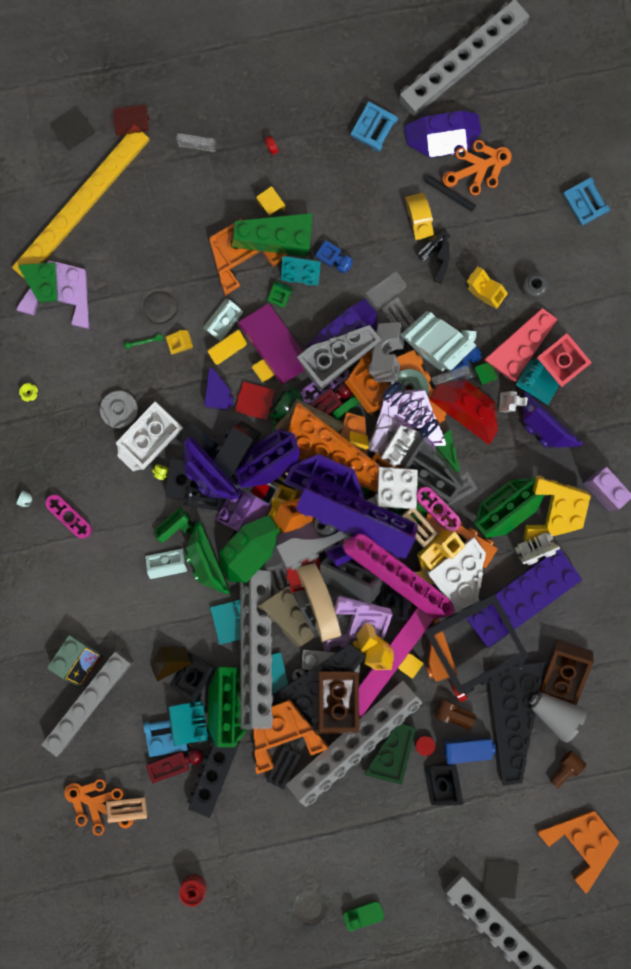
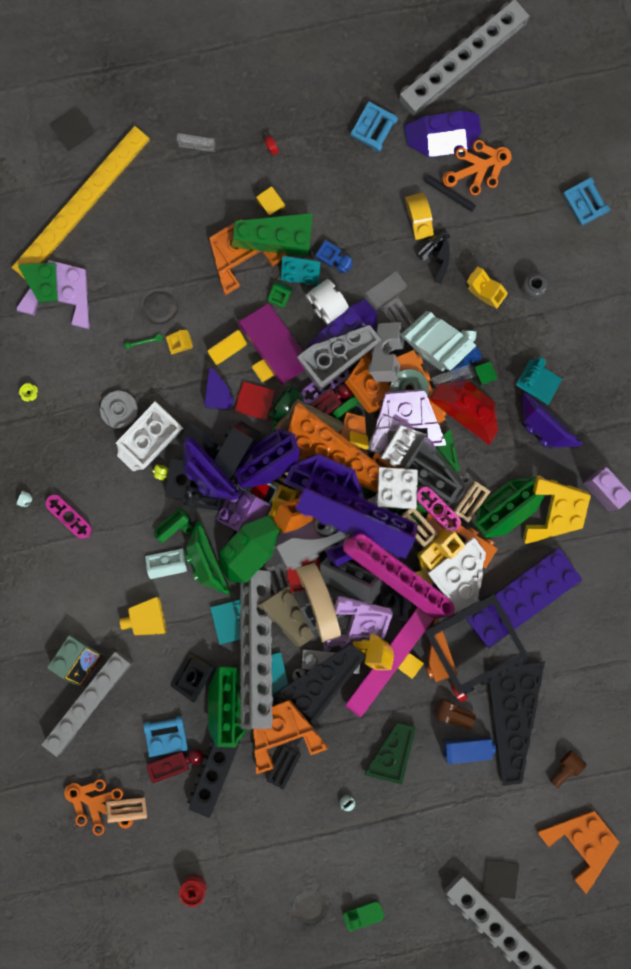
clear red piece [113,105,150,136] -> none
dark brown slope [151,647,192,682] -> none
teal hinge [168,701,209,746] -> none
light aqua slope [203,299,243,341] -> none
light grey brick [286,680,423,807] -> none
reddish brown slope [317,672,359,734] -> none
yellow slope [357,622,378,652] -> none
dark blue piece [382,381,439,439] -> none
red tile [415,736,435,756] -> none
black slope [424,762,464,805] -> none
coral wing [483,308,557,382] -> none
white plate [499,391,528,413] -> none
white hinge [515,532,560,565] -> none
light grey cone [530,692,587,743] -> none
coral slope [537,333,592,387] -> none
reddish brown slope [539,639,594,705] -> none
none -> yellow torso [119,597,167,635]
none -> white brick [305,279,349,325]
none -> light aqua hinge [340,795,355,812]
none -> tan tile [452,480,491,523]

